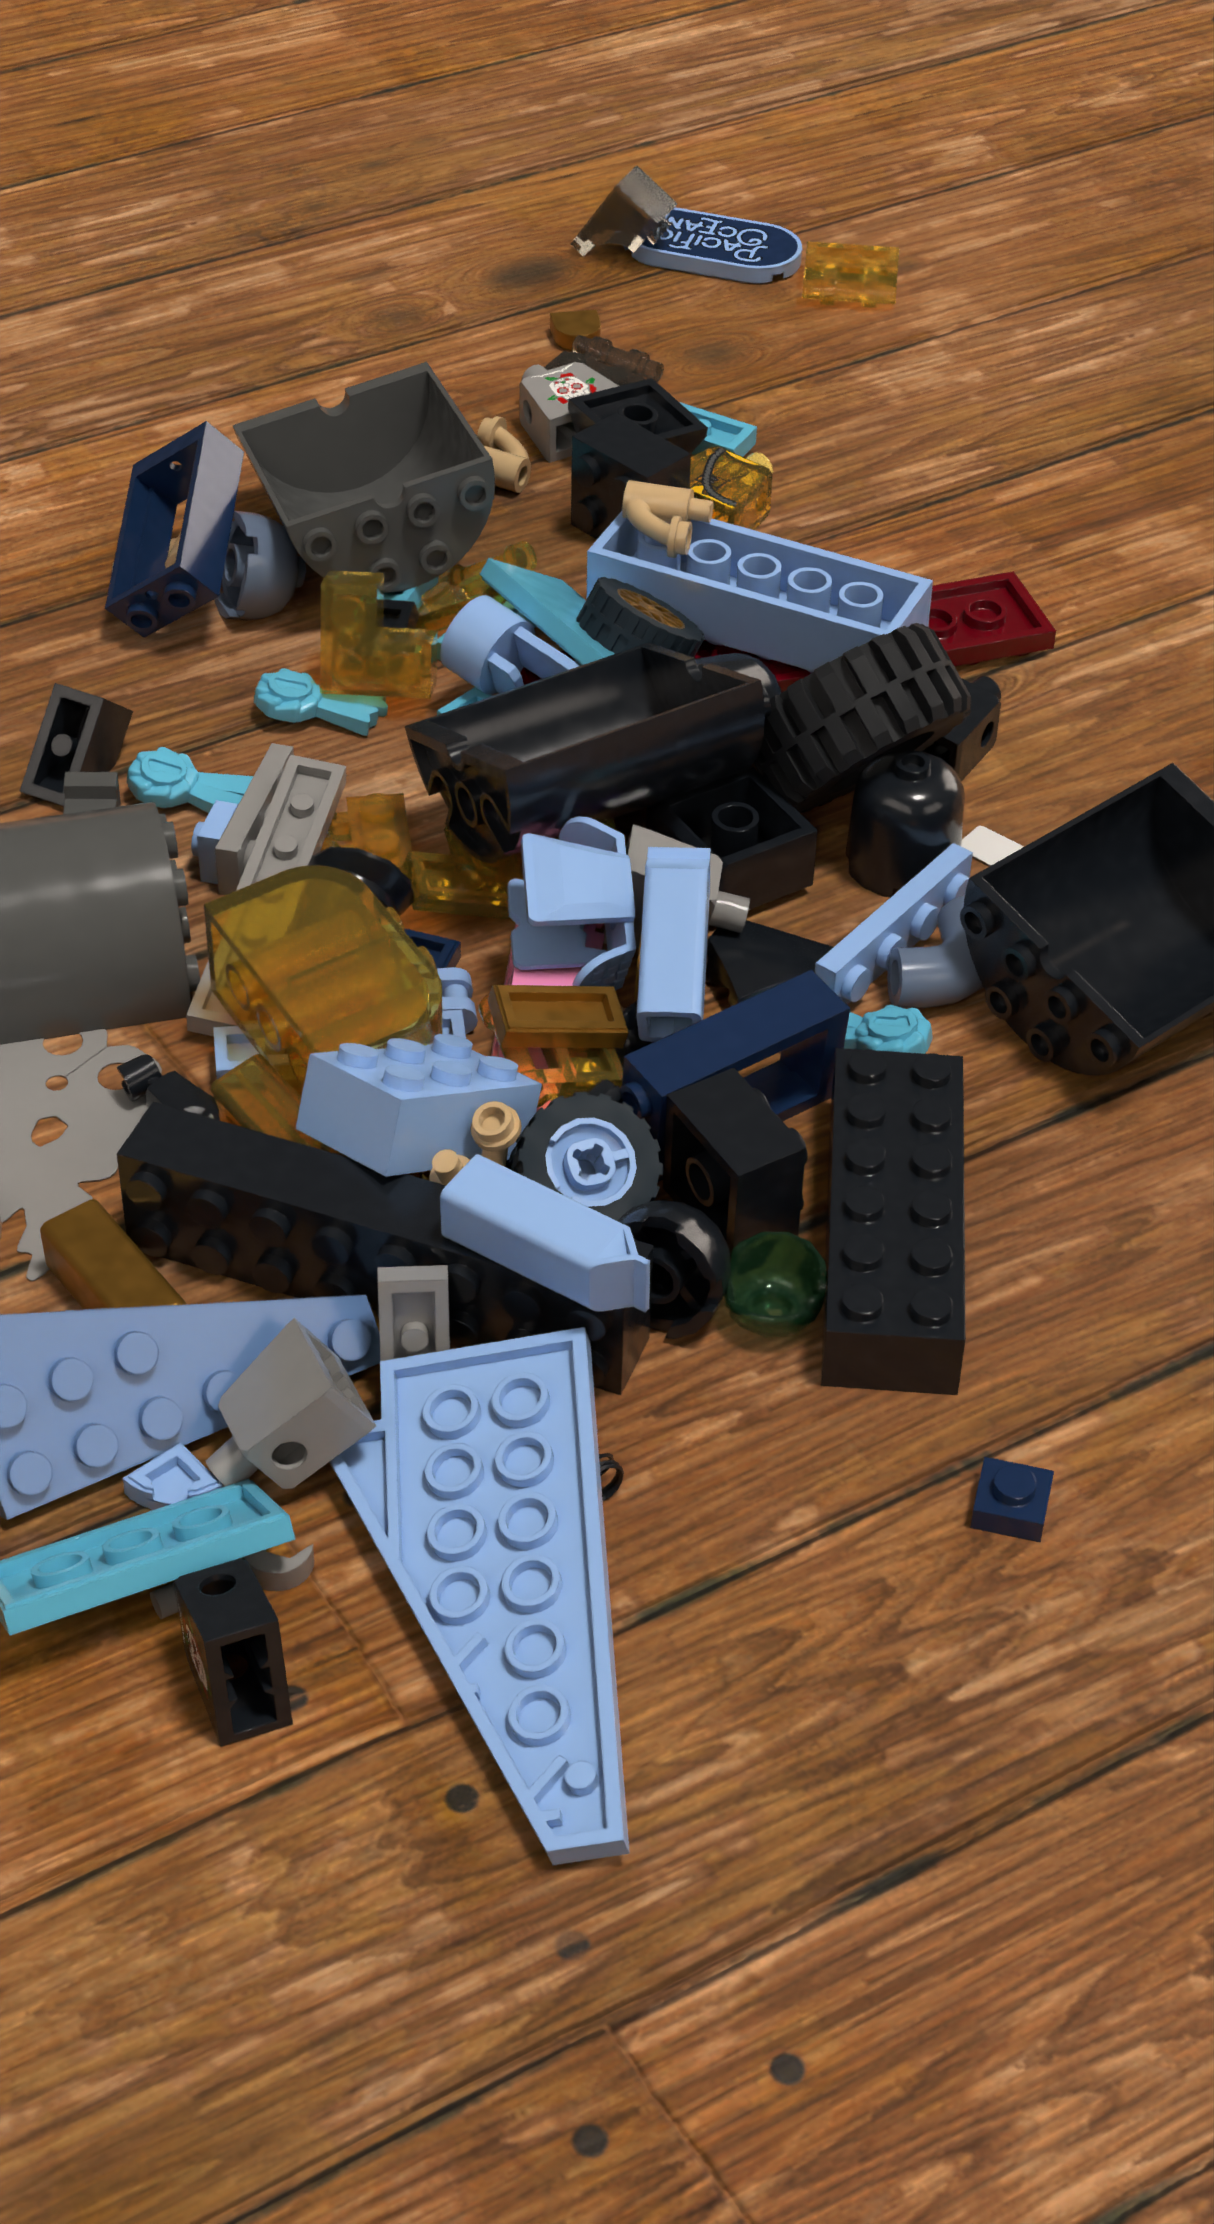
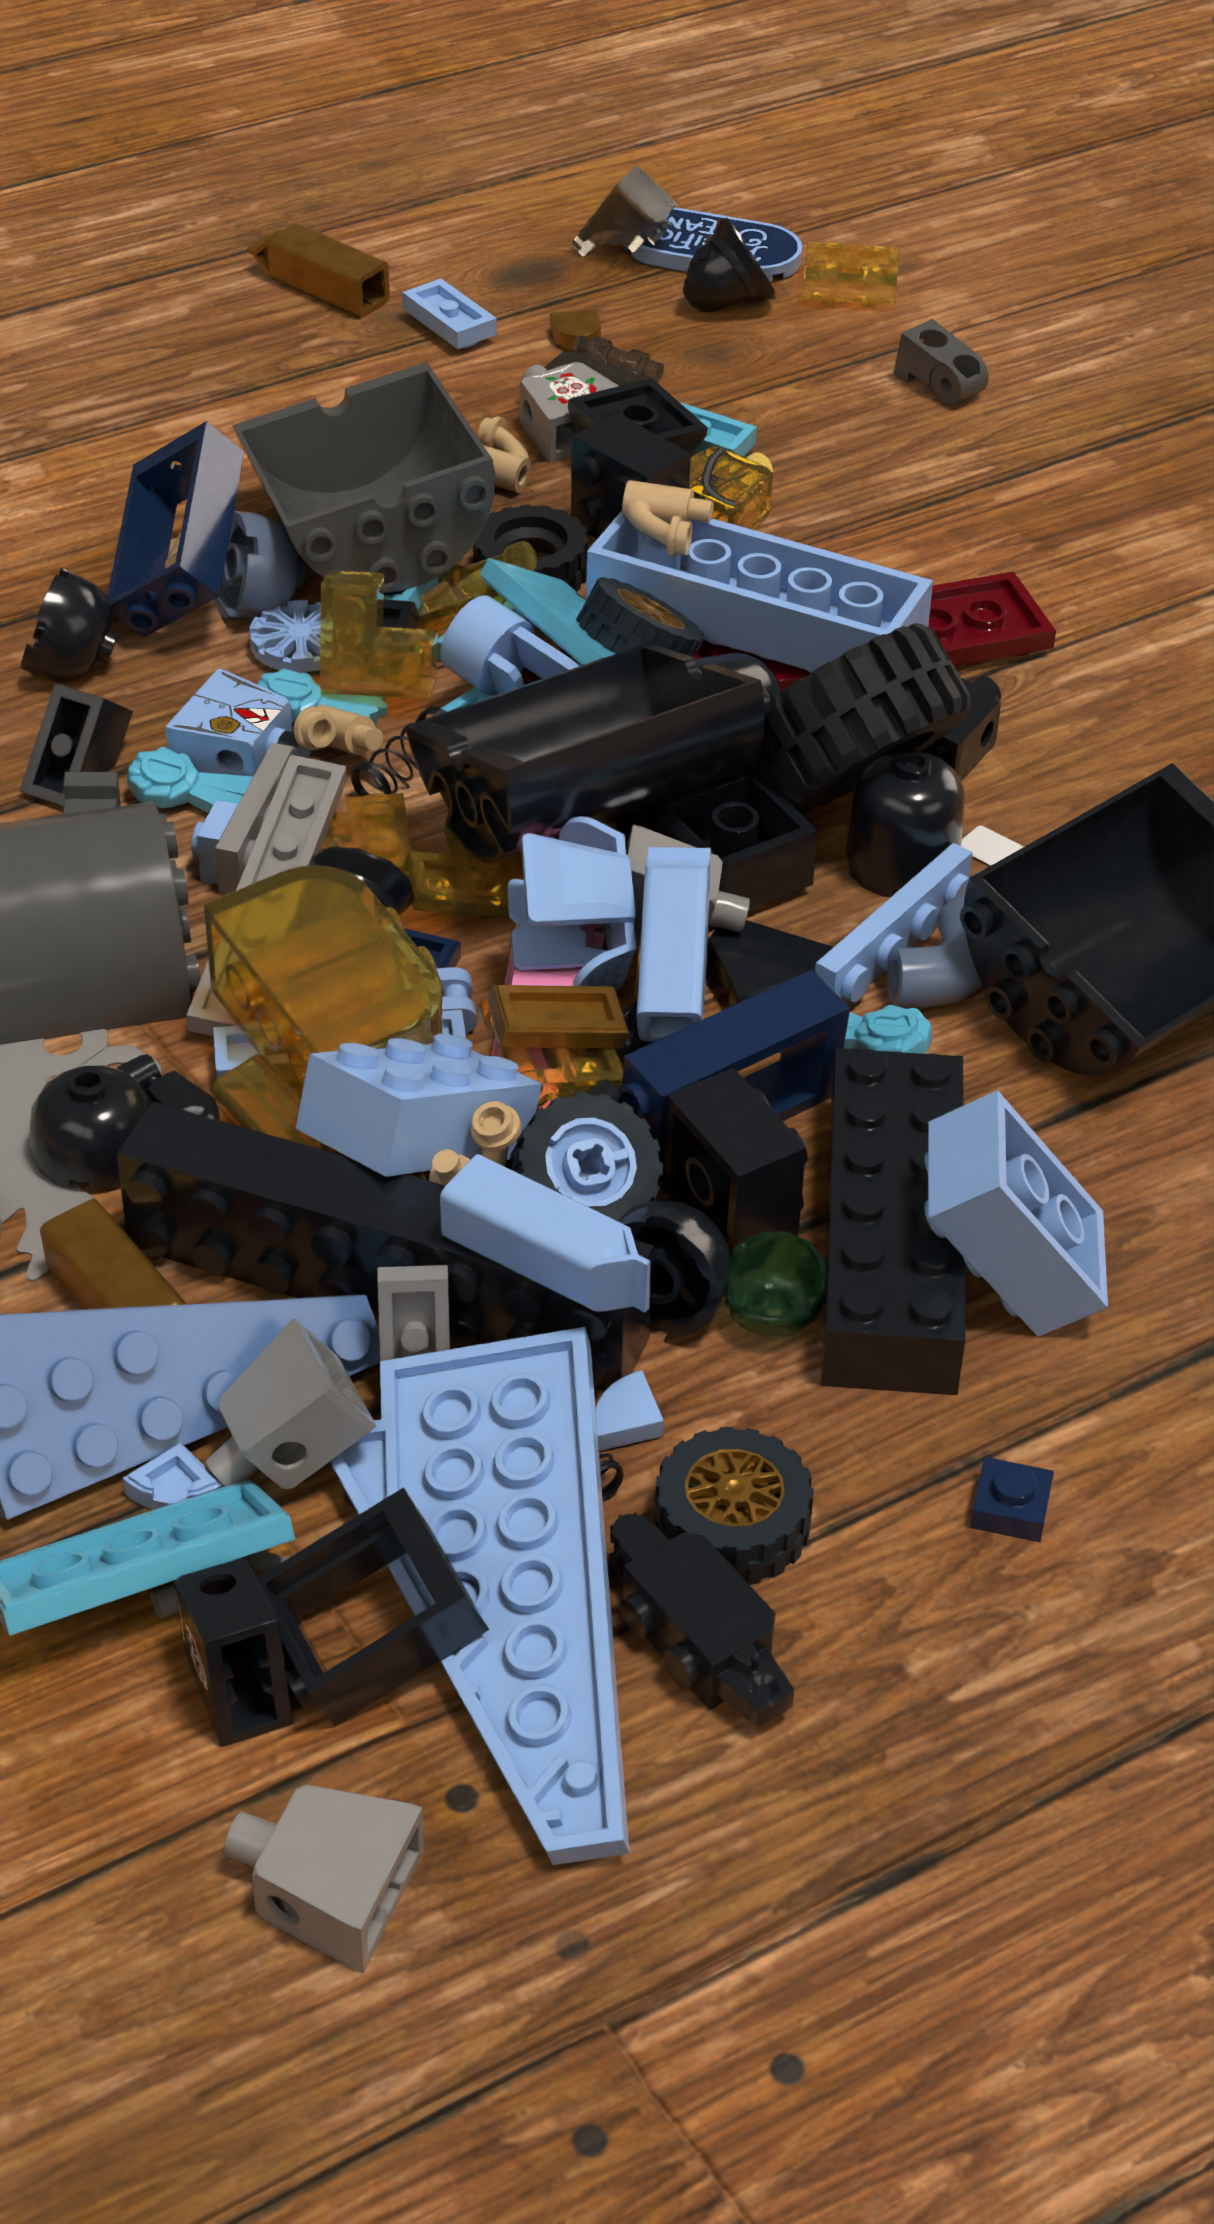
none -> black cylinder [20,568,119,682]
none -> black cylinder [29,1065,152,1191]
none -> light blue torso [165,668,311,776]
none -> light grey torso [224,1785,424,1973]
none -> pearl gold piece [246,223,390,318]
none -> light blue wheel [249,600,351,673]
none -> black window [257,1487,489,1726]
none -> tan plant [294,705,383,755]
none -> black piece [351,706,446,806]
none -> light blue plate [402,278,496,349]
none -> black tyre [473,504,589,594]
none -> light blue tile [595,1370,664,1451]
none -> black hinge [609,1512,794,1728]
none -> black wheel [654,1427,814,1585]
none -> black piece [683,217,776,312]
none -> dark grey leg [893,319,989,405]
none -> light blue brick [924,1090,1108,1337]

